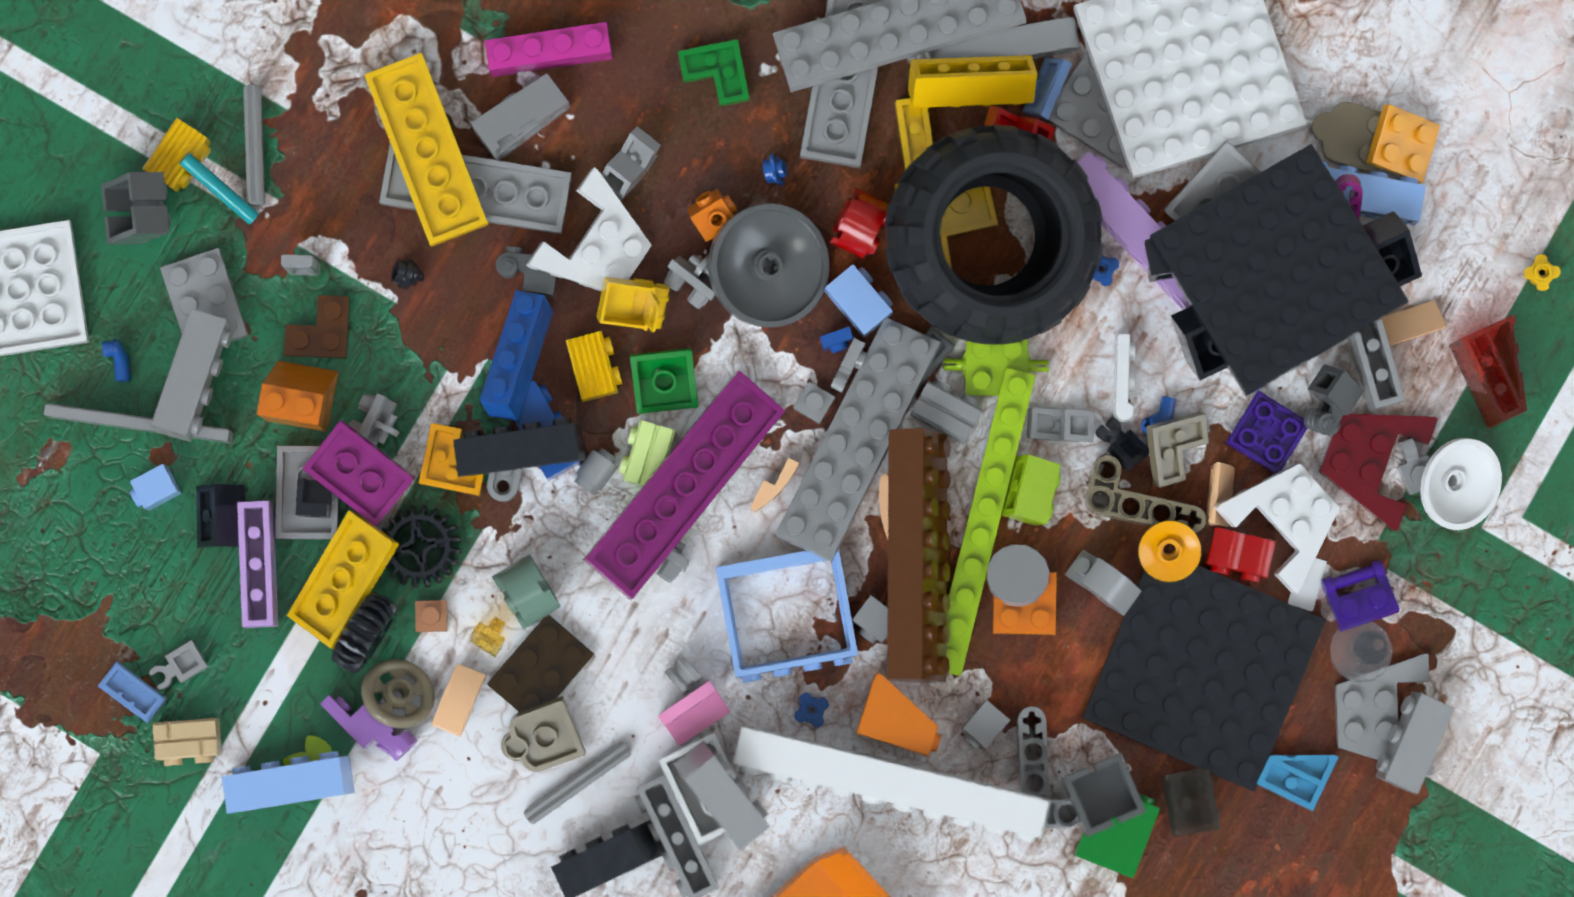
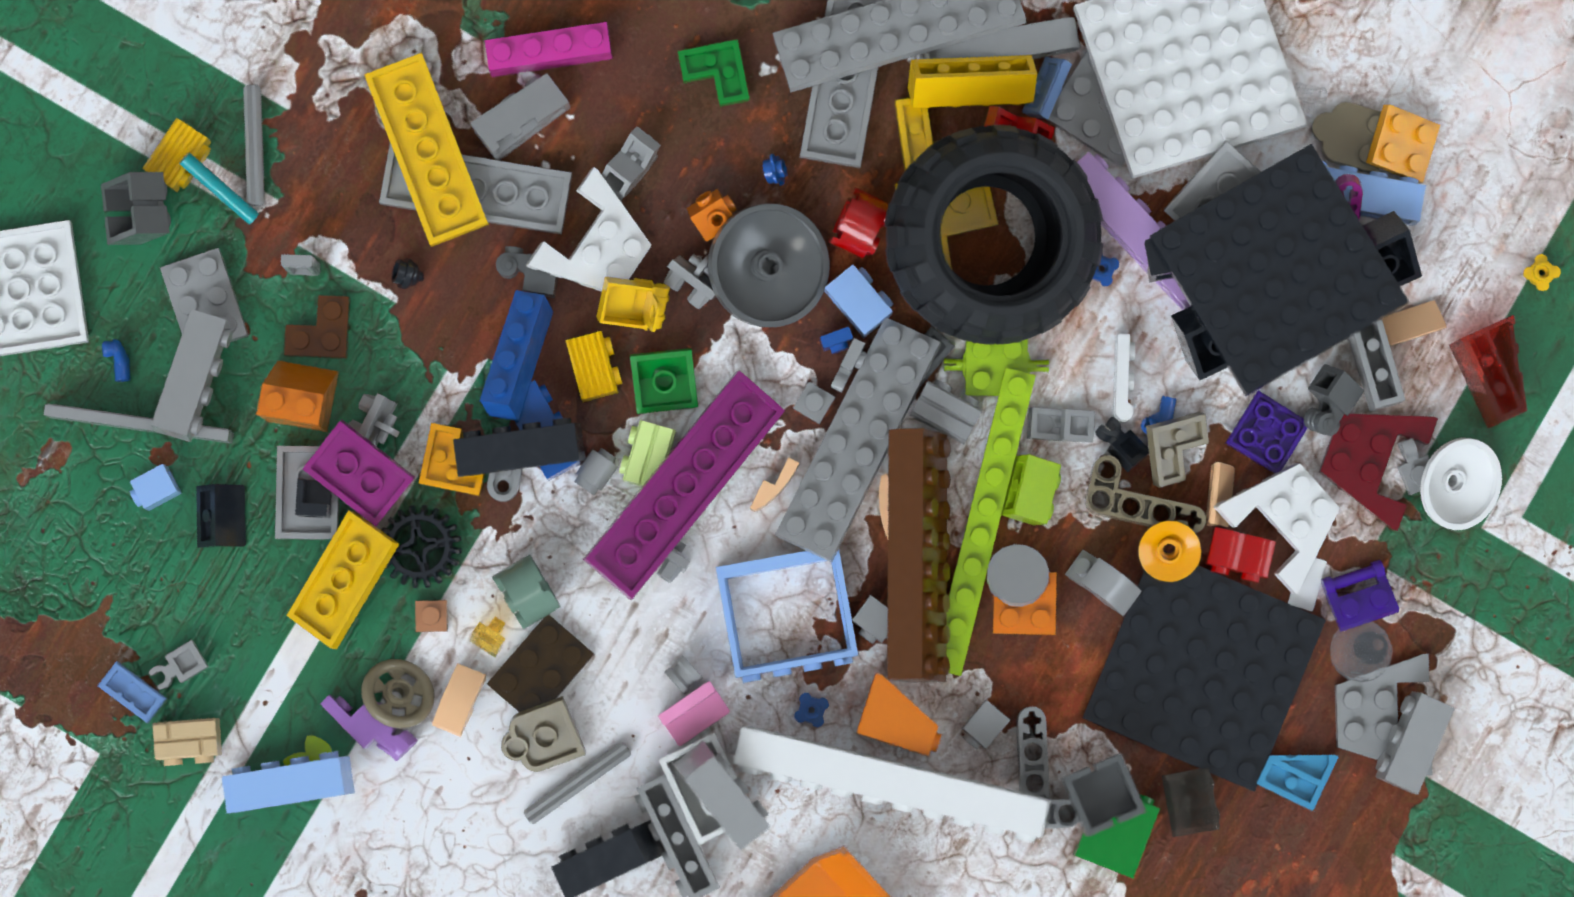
lavender brick [237,501,279,628] -> none
black gear [332,592,397,673] -> none

